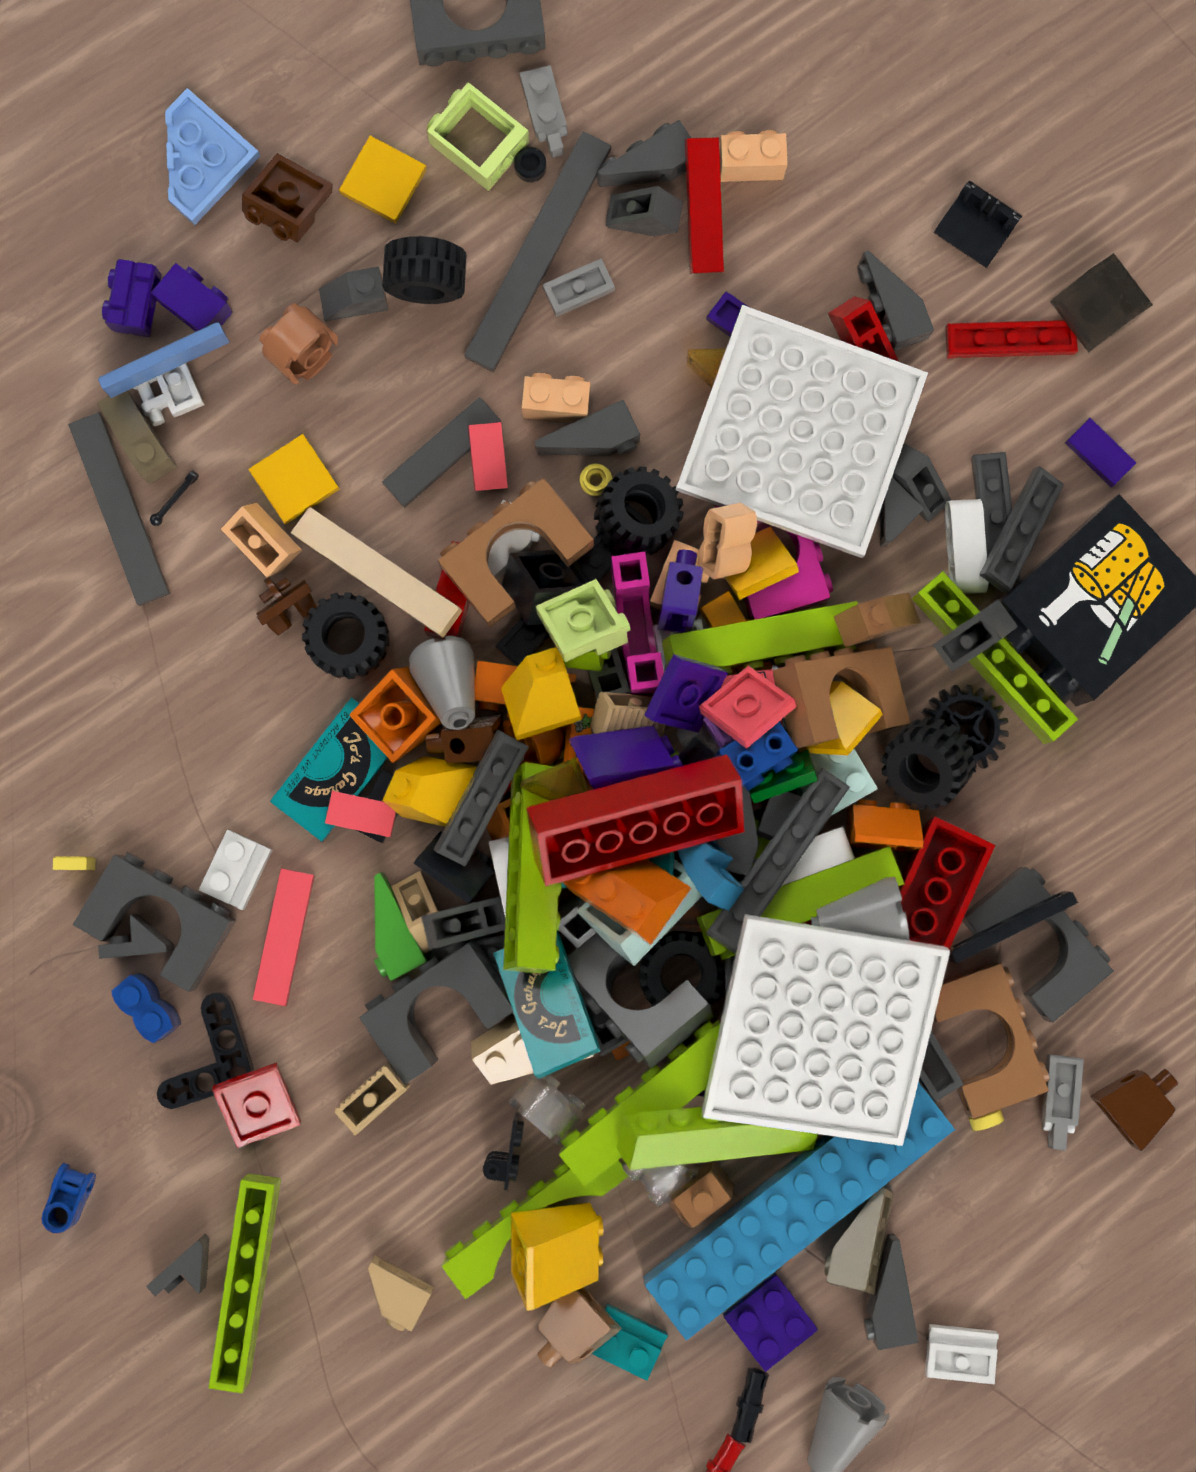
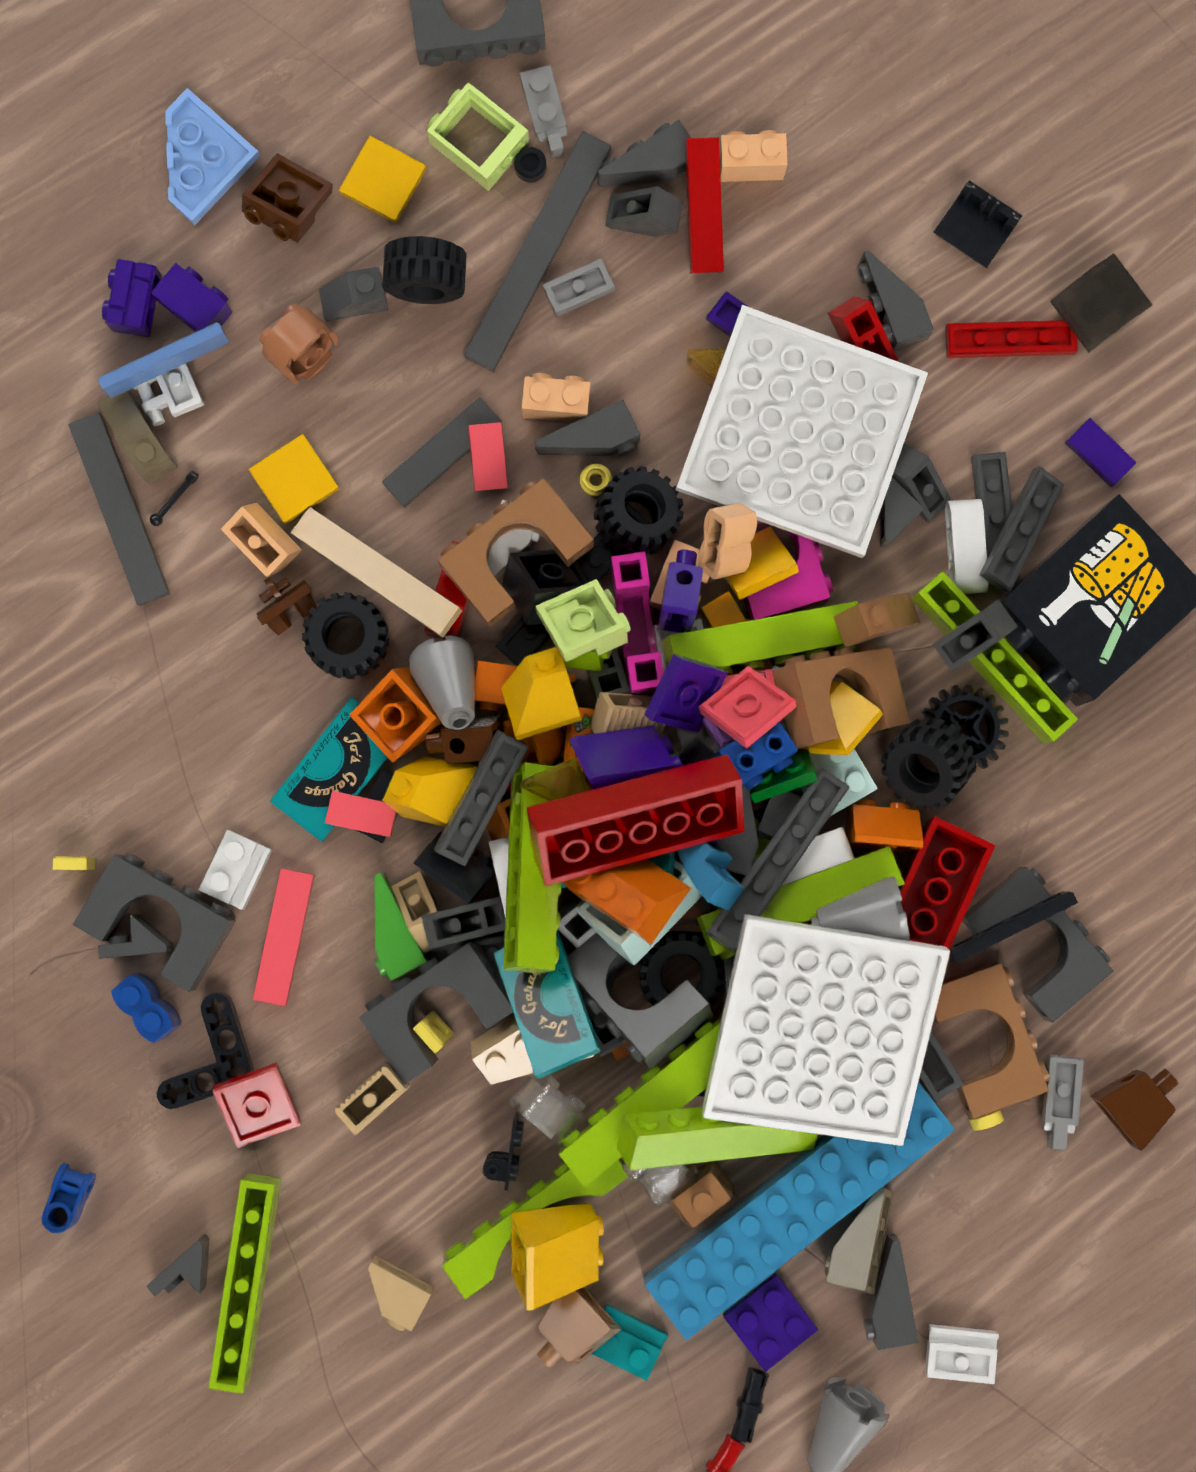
none -> light yellow tile [413,1010,455,1053]

